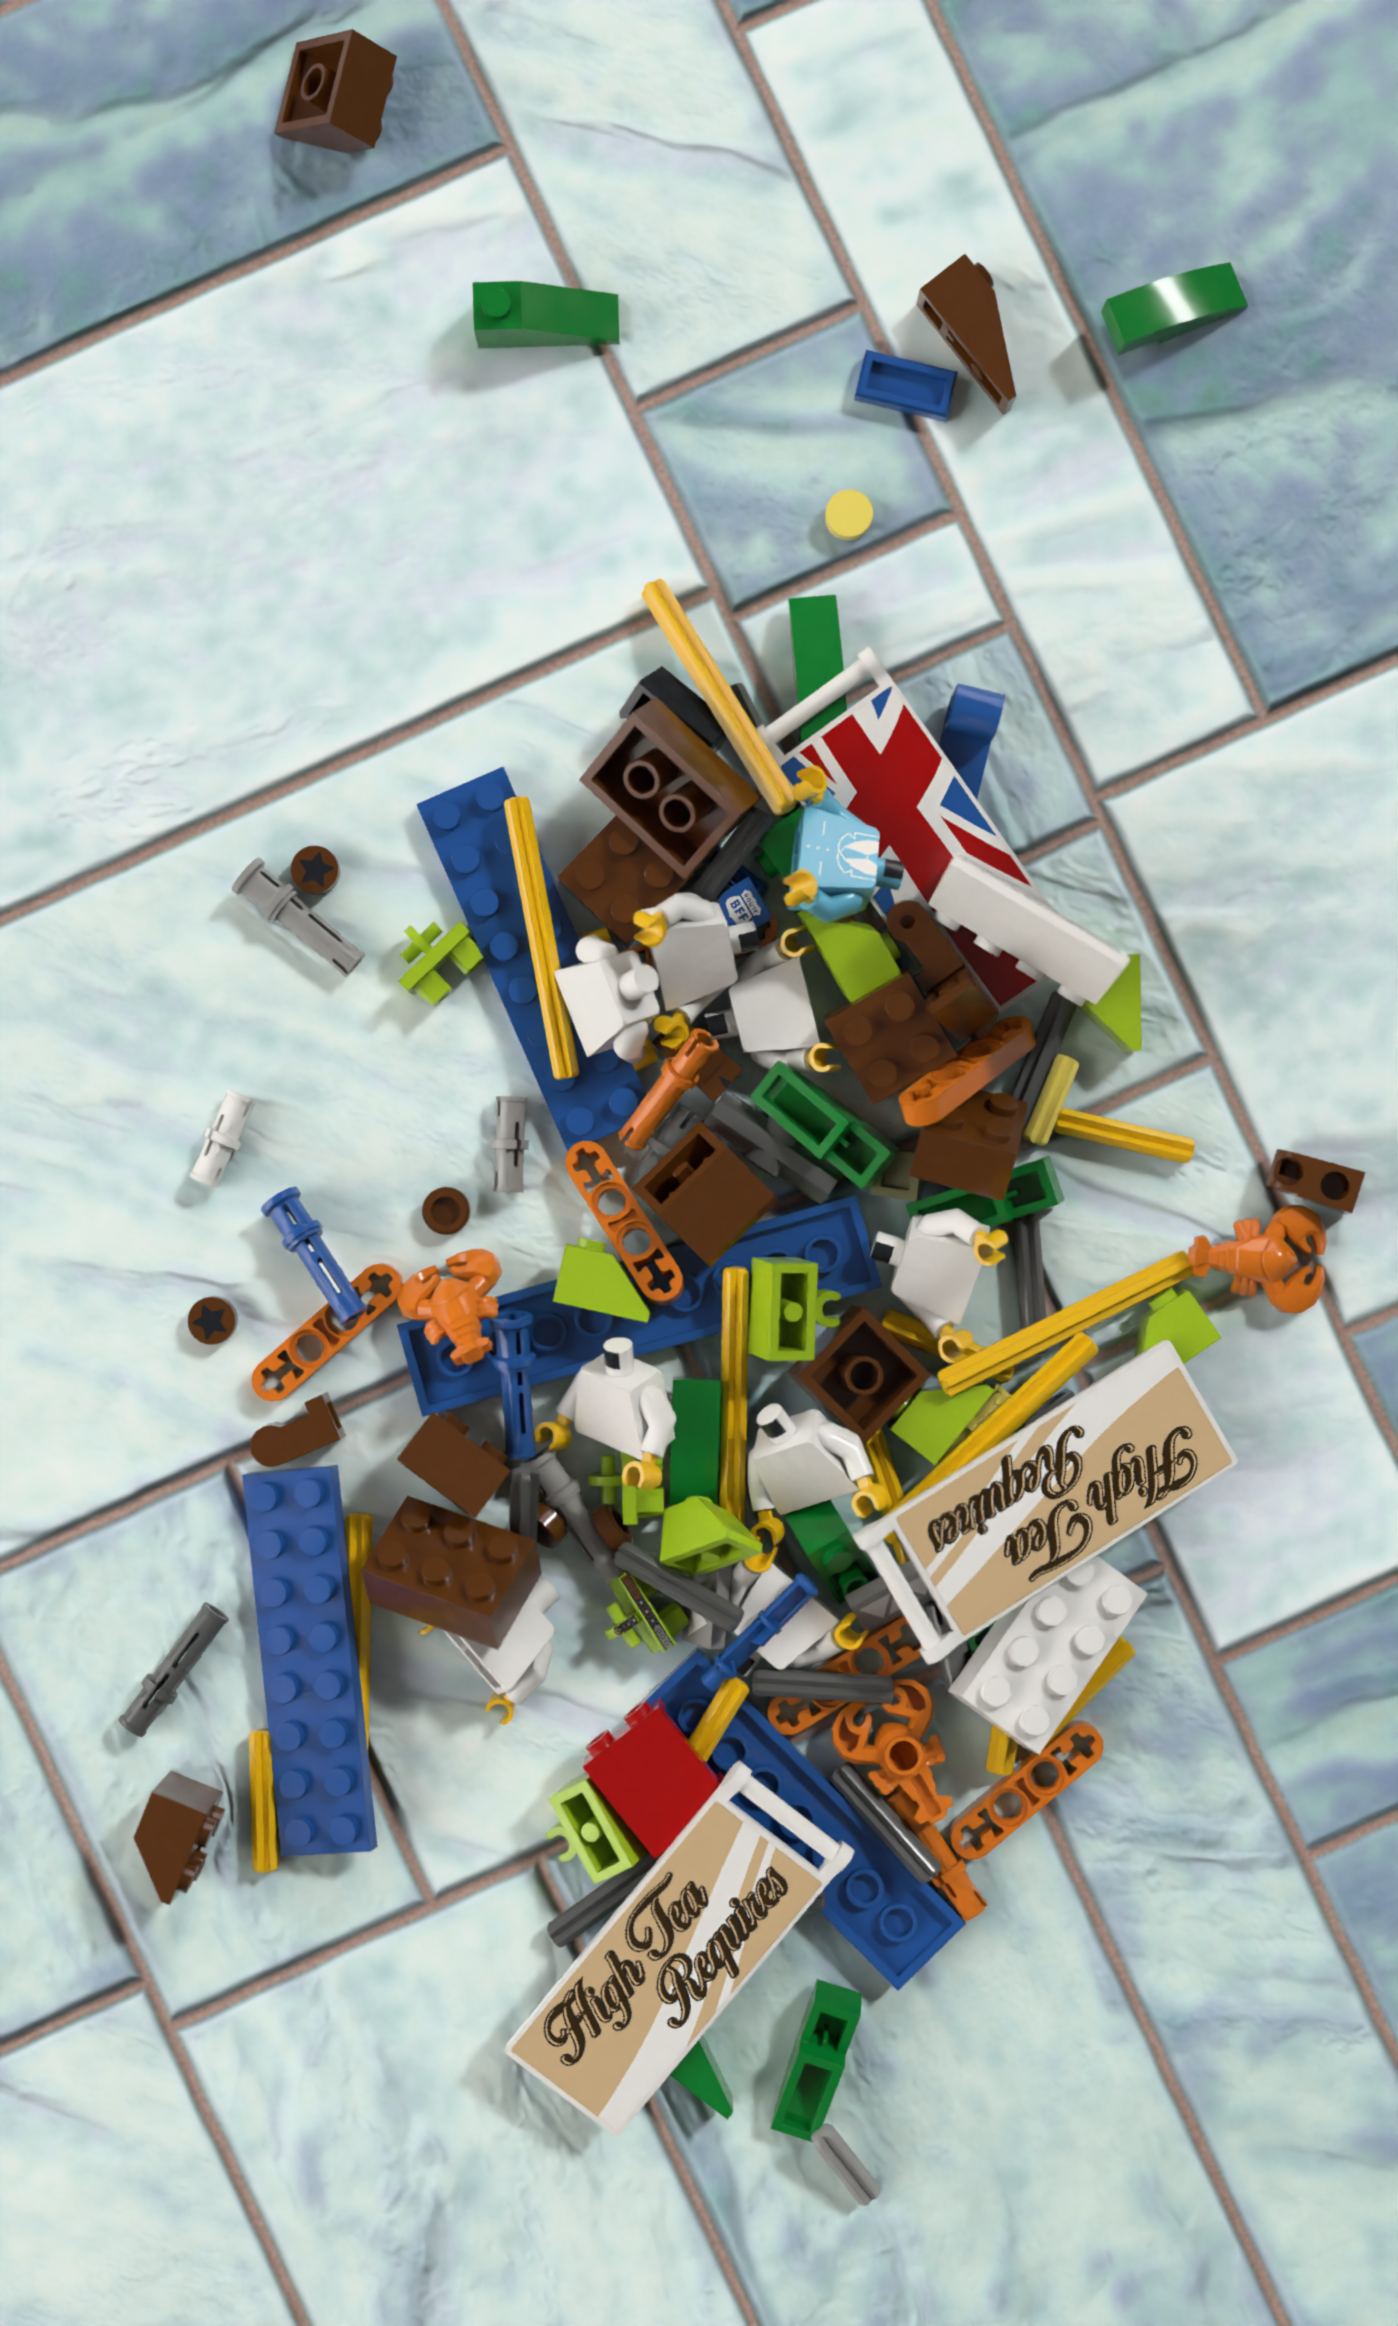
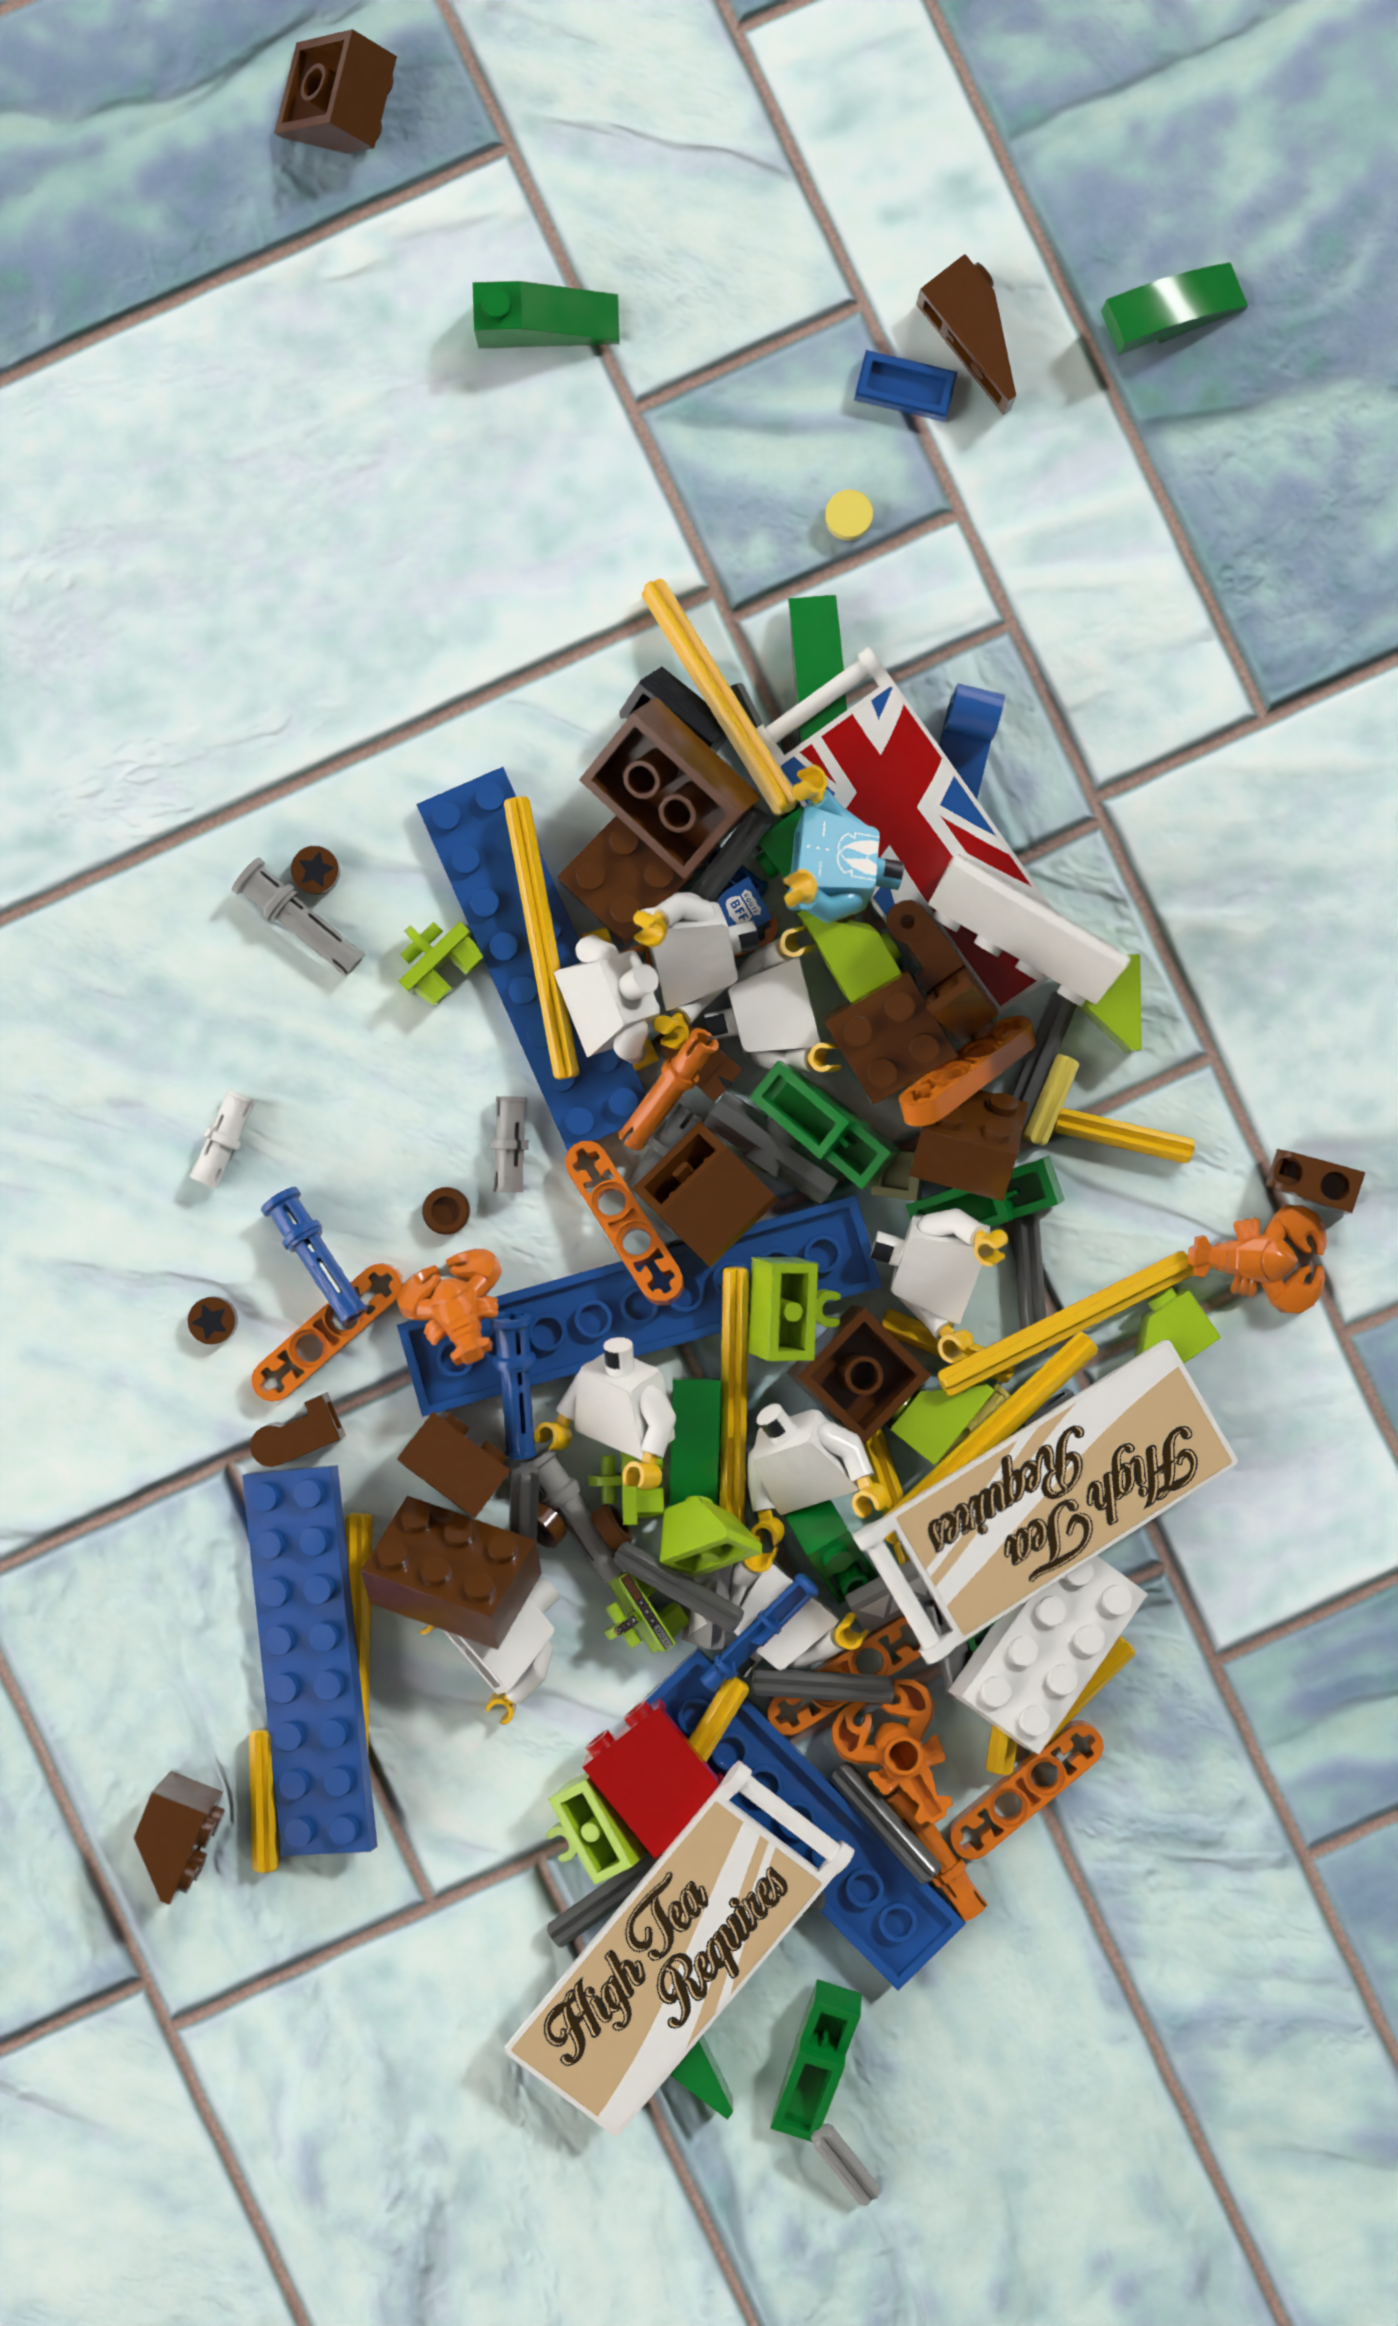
dark grey pin [119,1602,229,1737] -> none
lime slope [553,1237,651,1323] -> none

